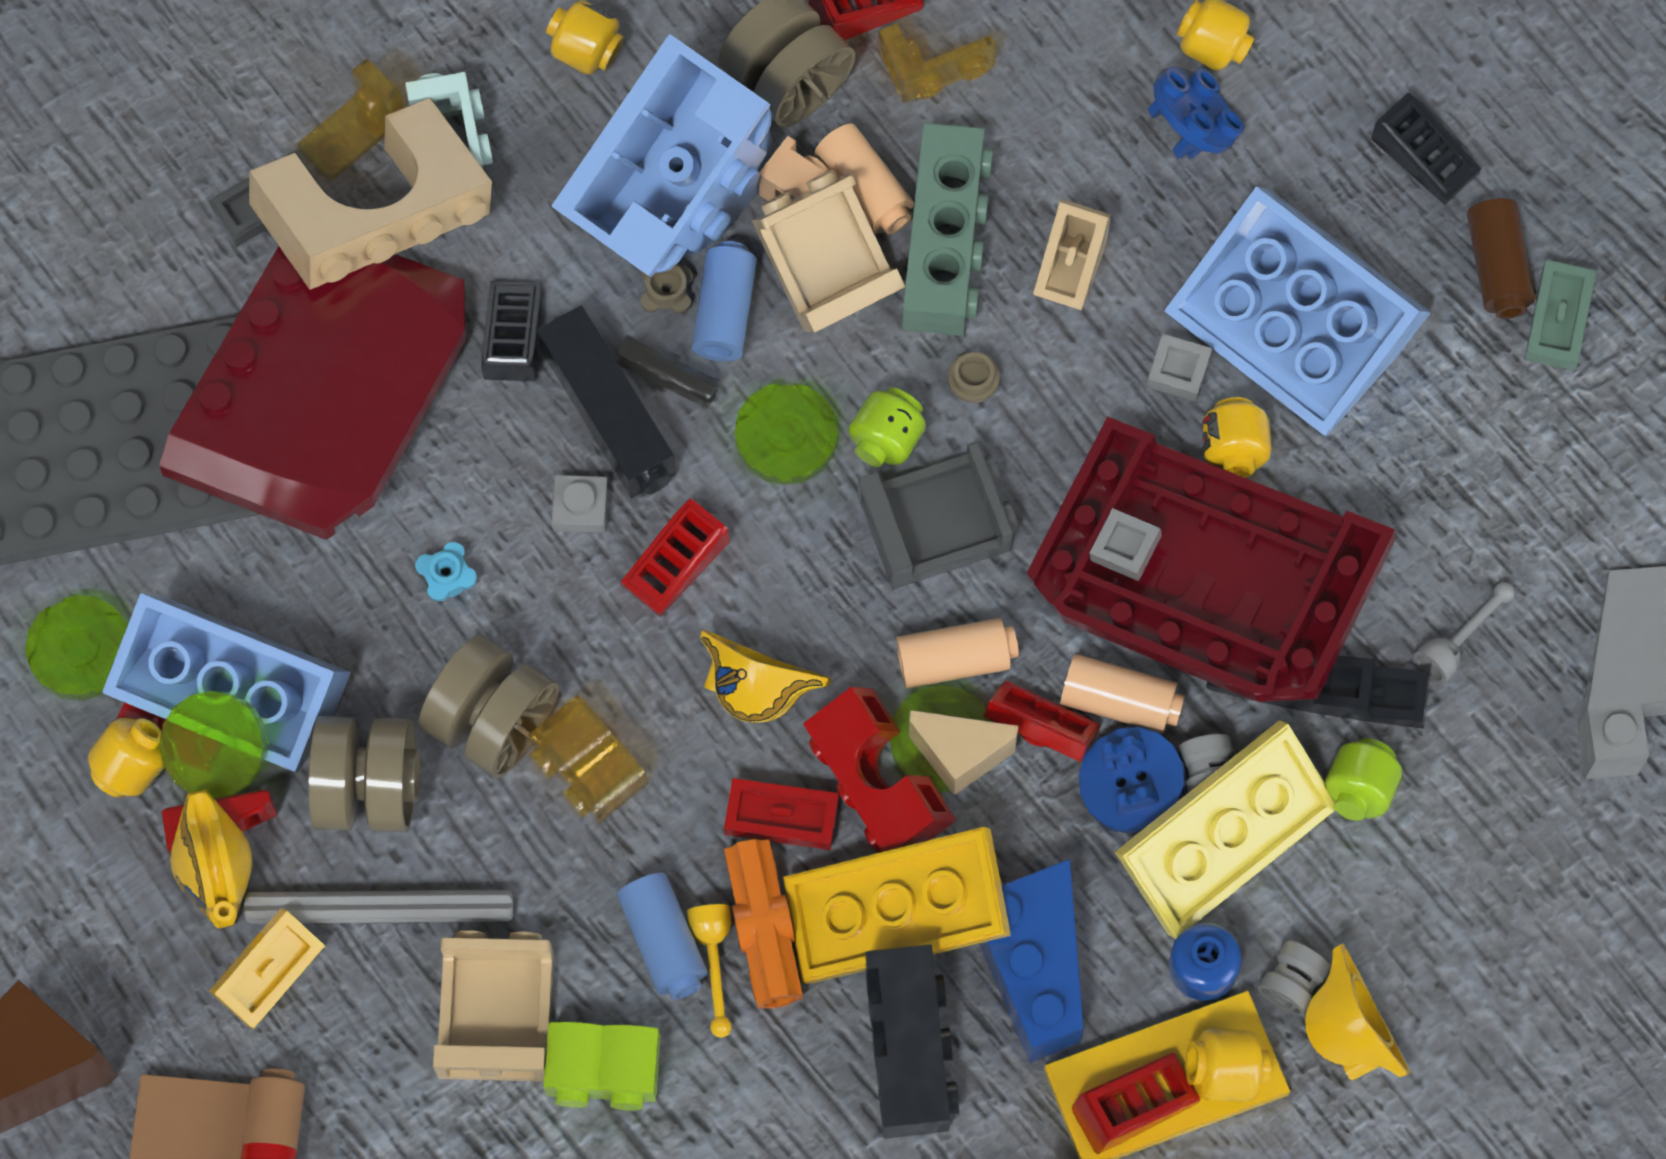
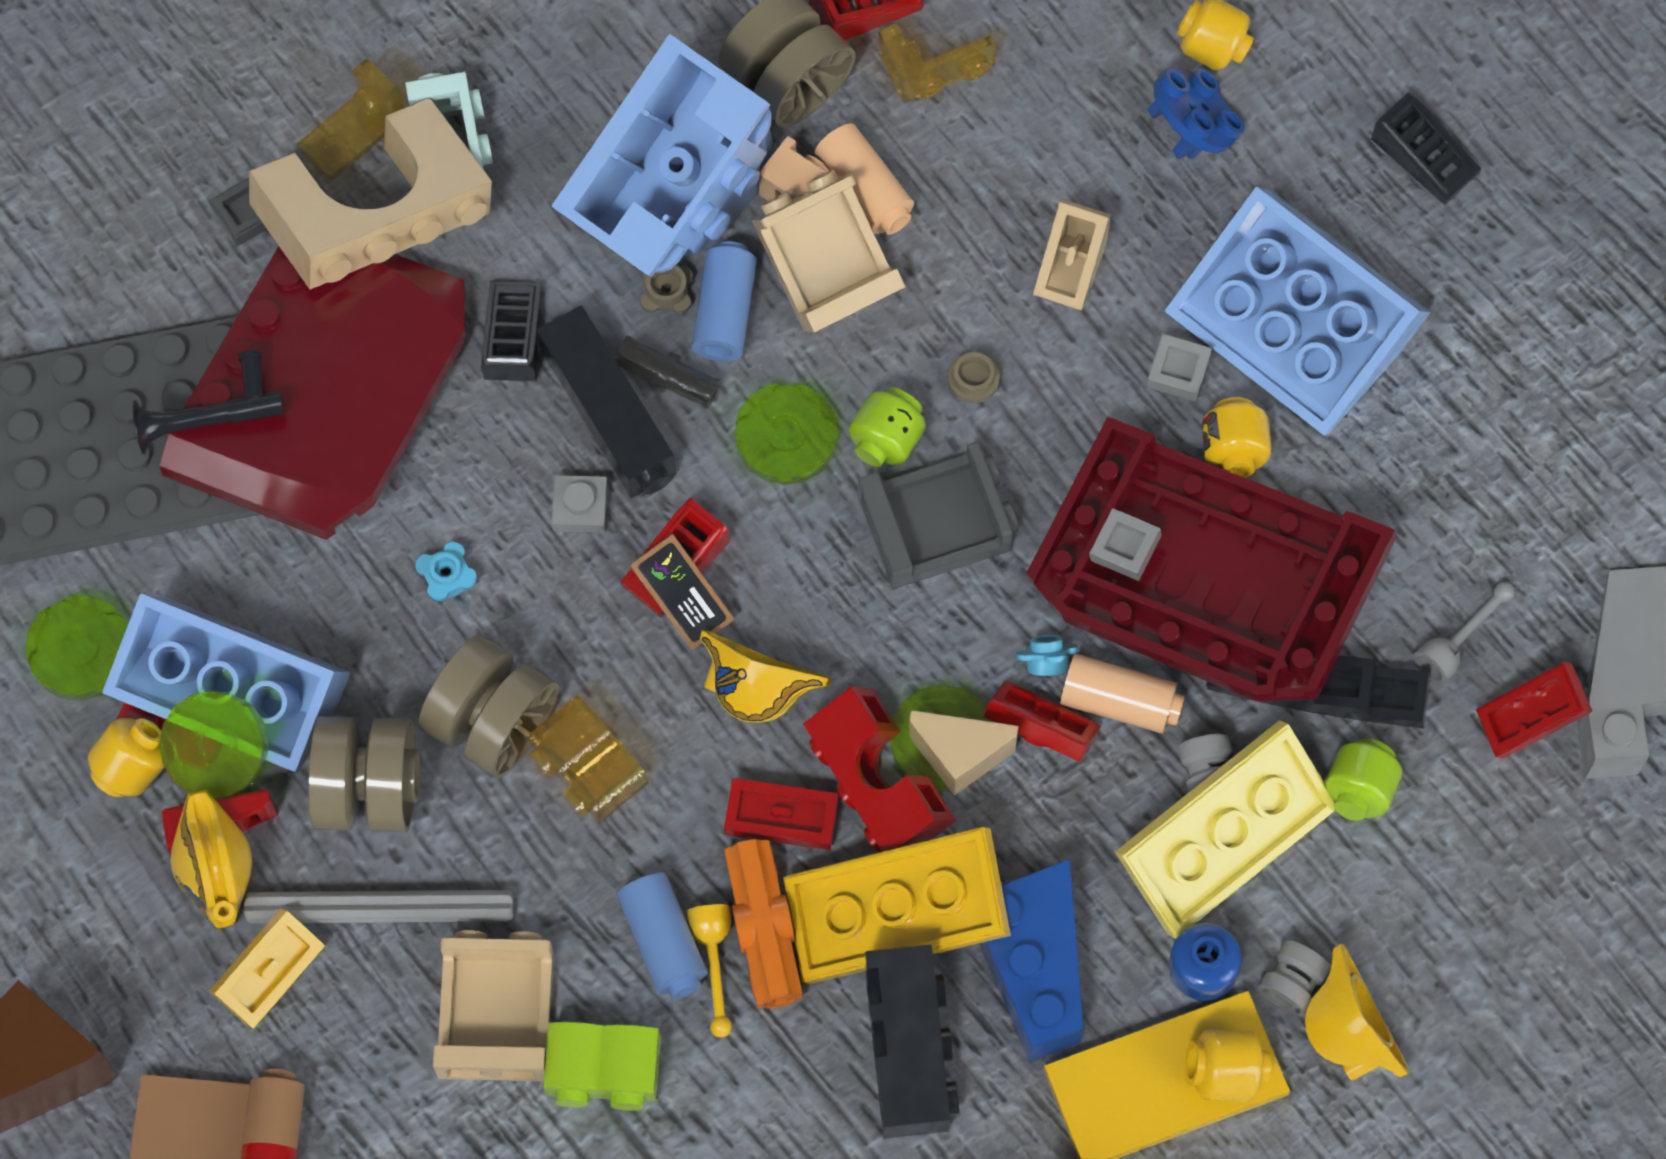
yellow head [546,0,625,75] -> none
light nougat brick [896,618,1019,689] -> none
sand green brick [902,123,993,336] -> none
red slope [1072,1052,1201,1154] -> none
blue plate [1079,727,1186,834] -> none
reddish brown brick [1467,198,1535,319] -> none
sand green plate [1524,259,1597,371] -> none
none -> black piece [132,350,285,455]
none -> black tile [630,533,735,651]
none -> medium azure plate [1016,635,1078,676]
none -> red plate [1475,662,1592,758]

